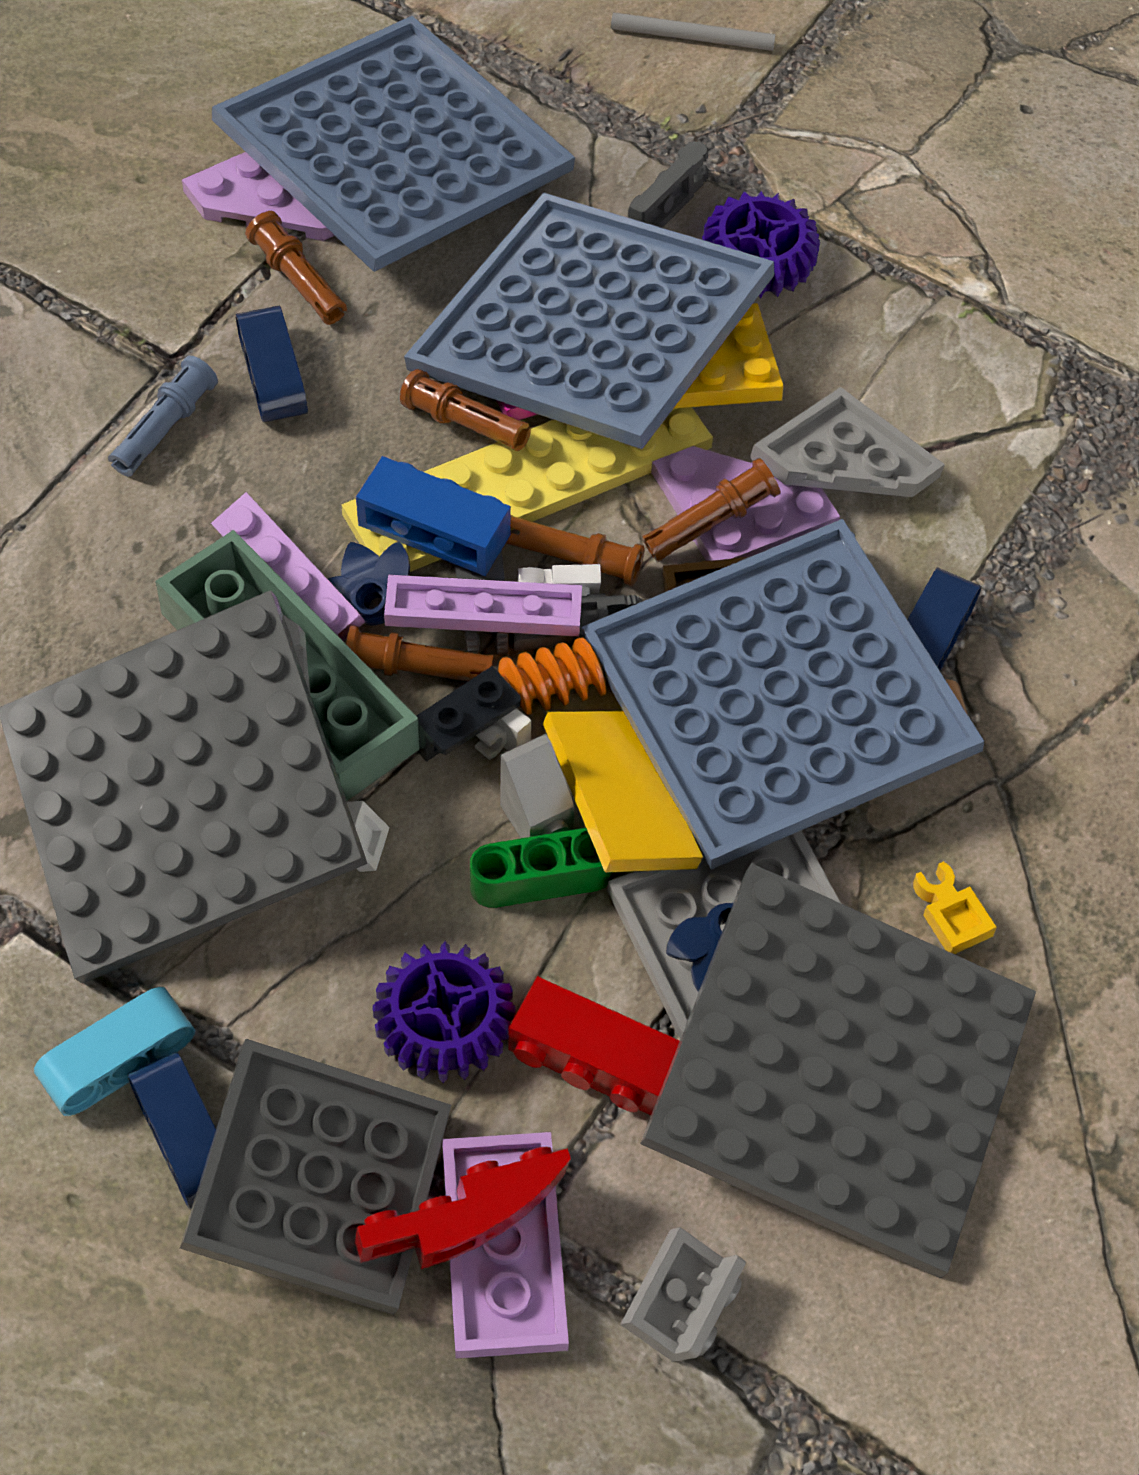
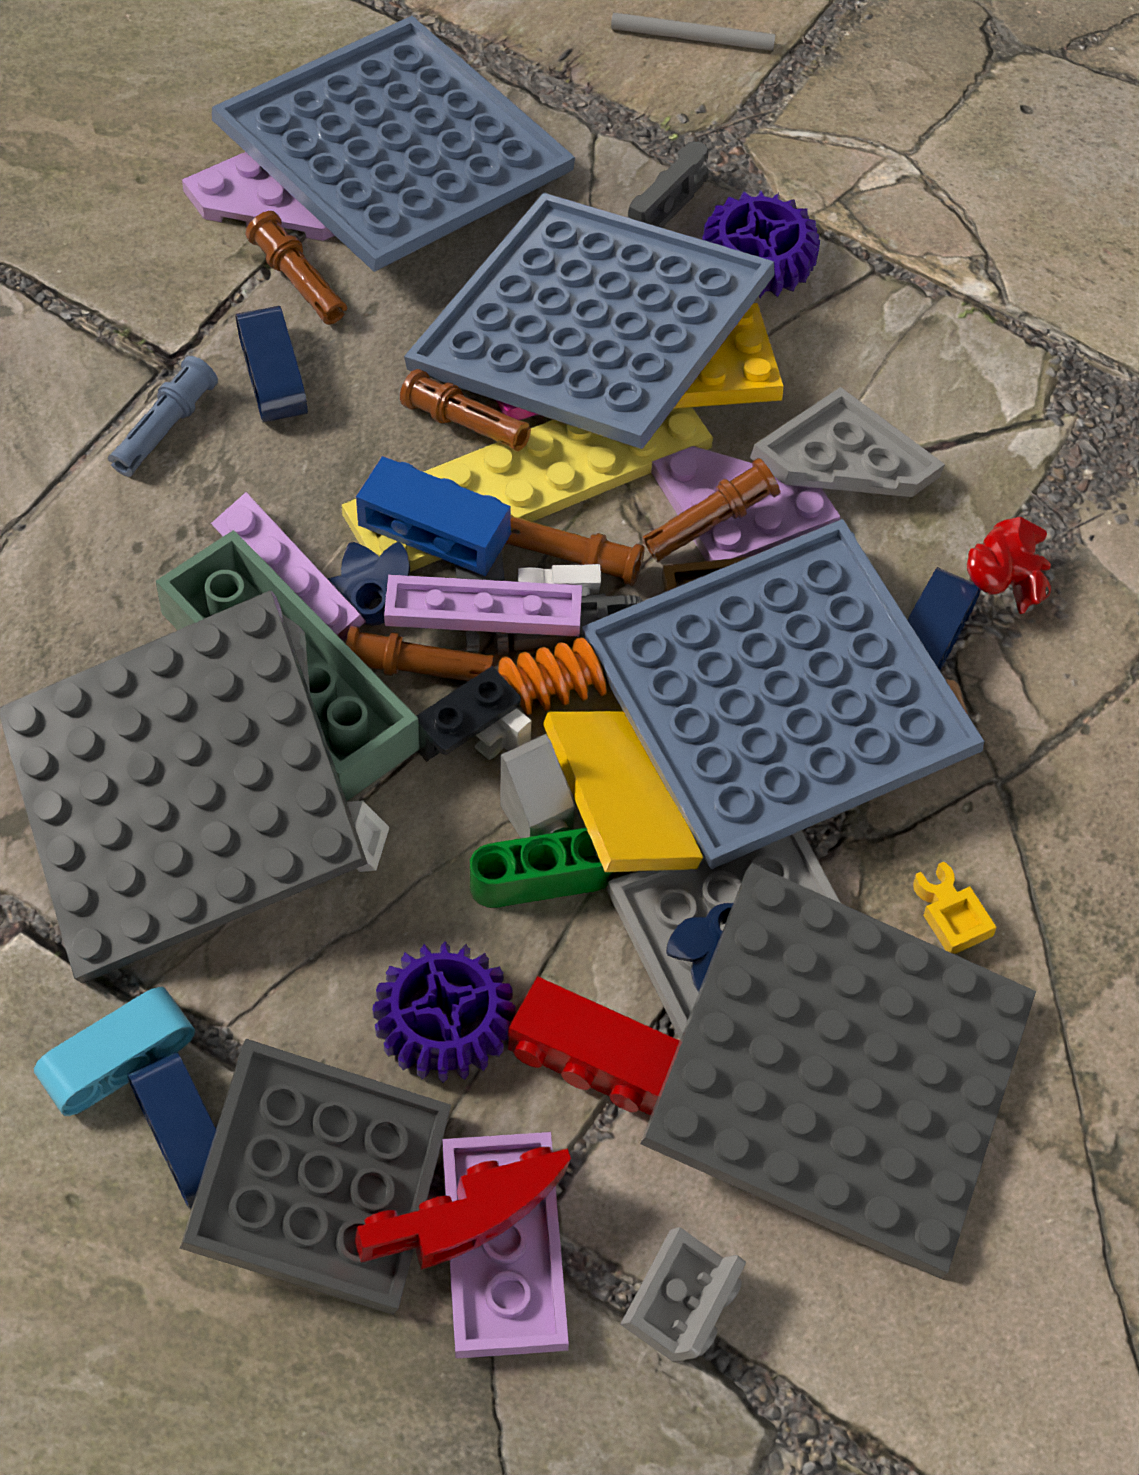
none -> red animal [967,517,1051,614]

